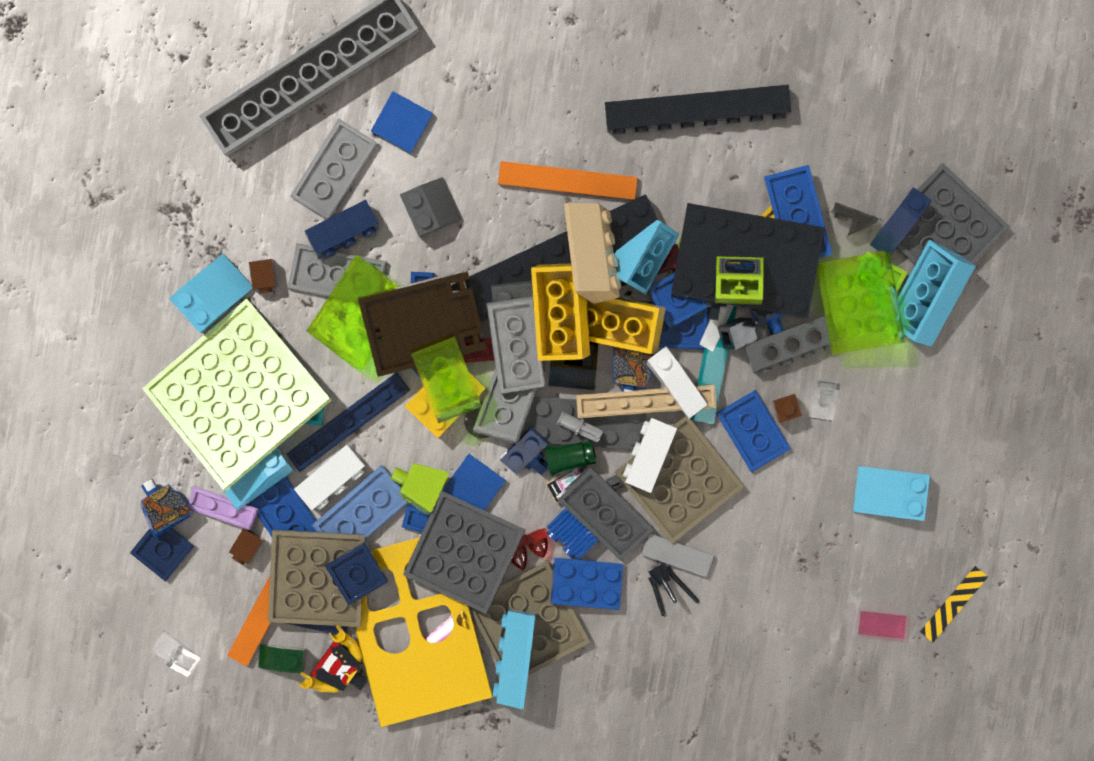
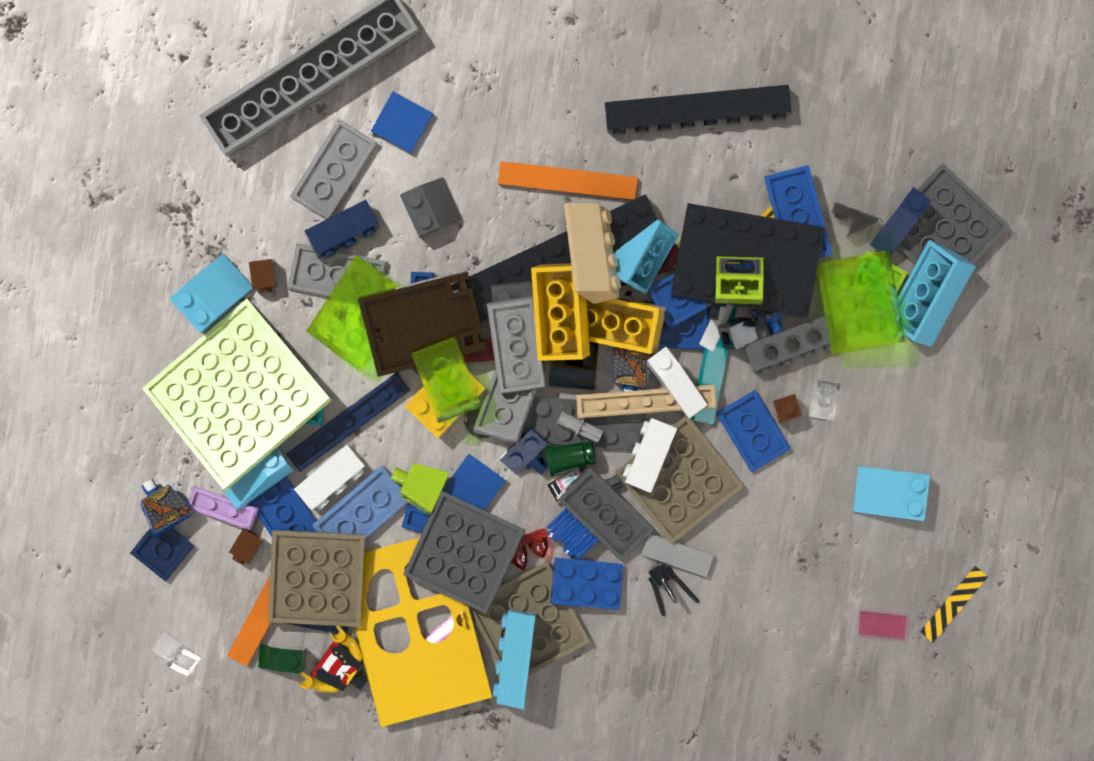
dark blue tile [325,542,388,605] -> none

